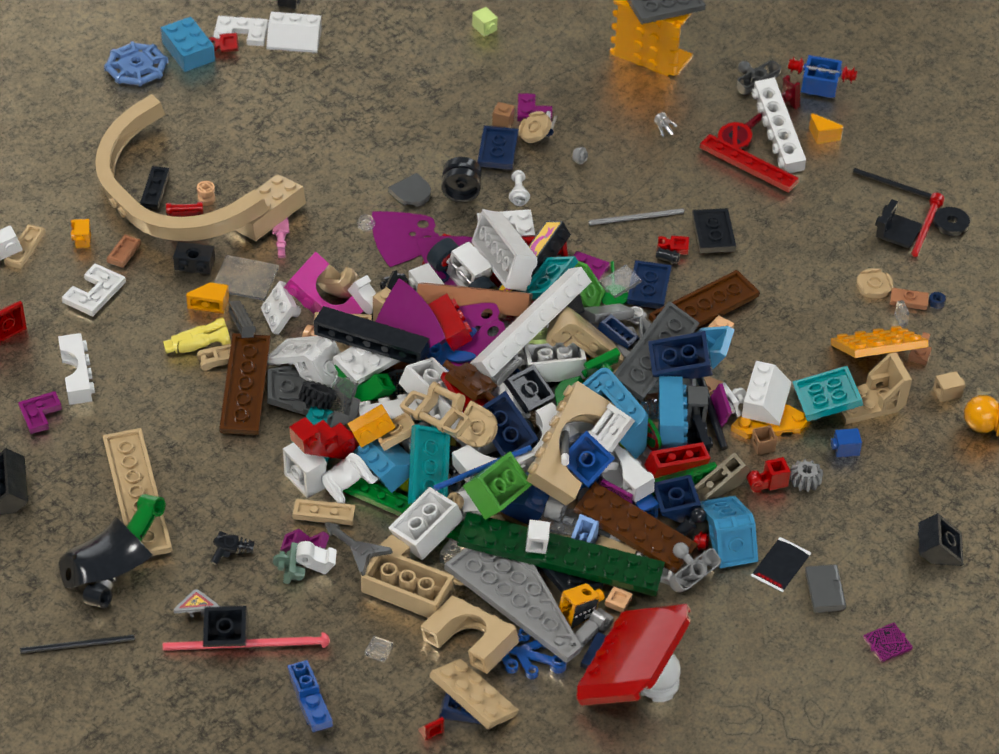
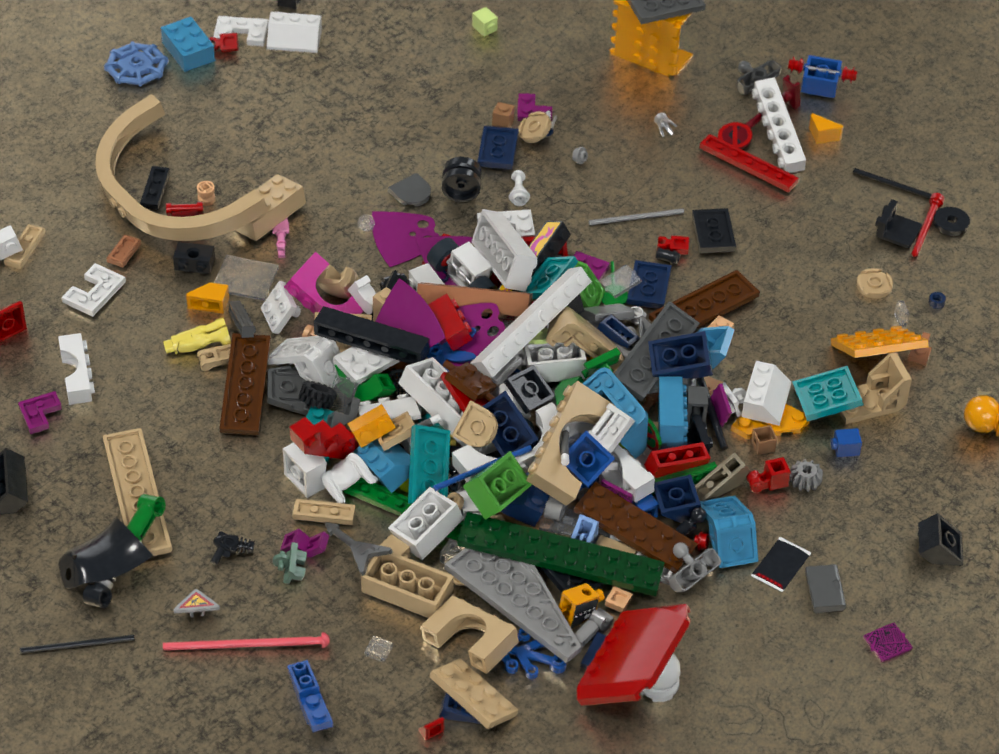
light orange brick [71,219,91,248] -> none
black slope [203,606,249,647] -> none
white leg [296,541,337,575] -> none
tan bar [400,381,471,438] -> none
white brick [526,520,550,554] -> none
clear plate [641,399,659,420] -> none
nougat plate [890,288,929,310] -> none
tan brick [933,371,965,402] -> none

